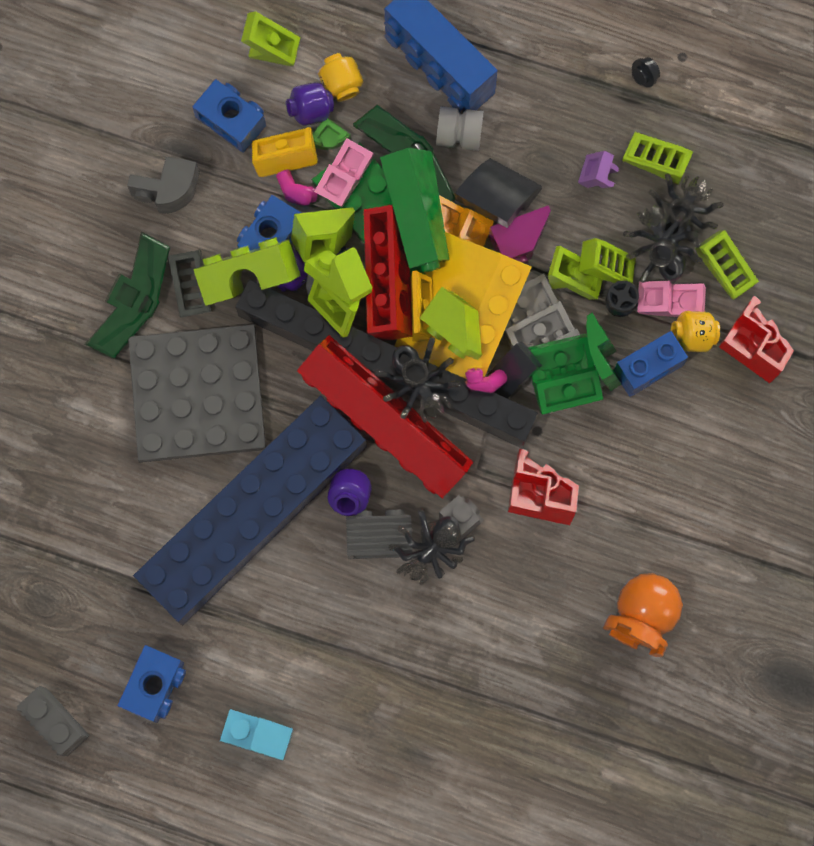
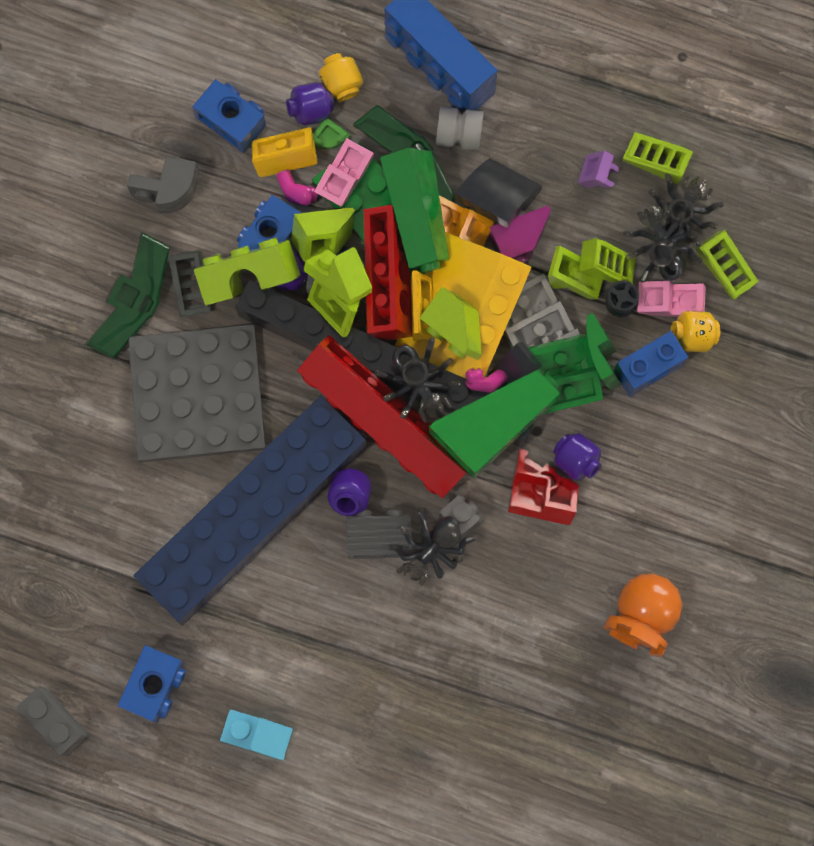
lime slope [241,11,301,66] -> none
black plate [632,57,660,88] -> none
red slope [719,296,794,384] -> none
none -> green slope [429,370,560,479]
none -> dark purple head [553,433,601,481]

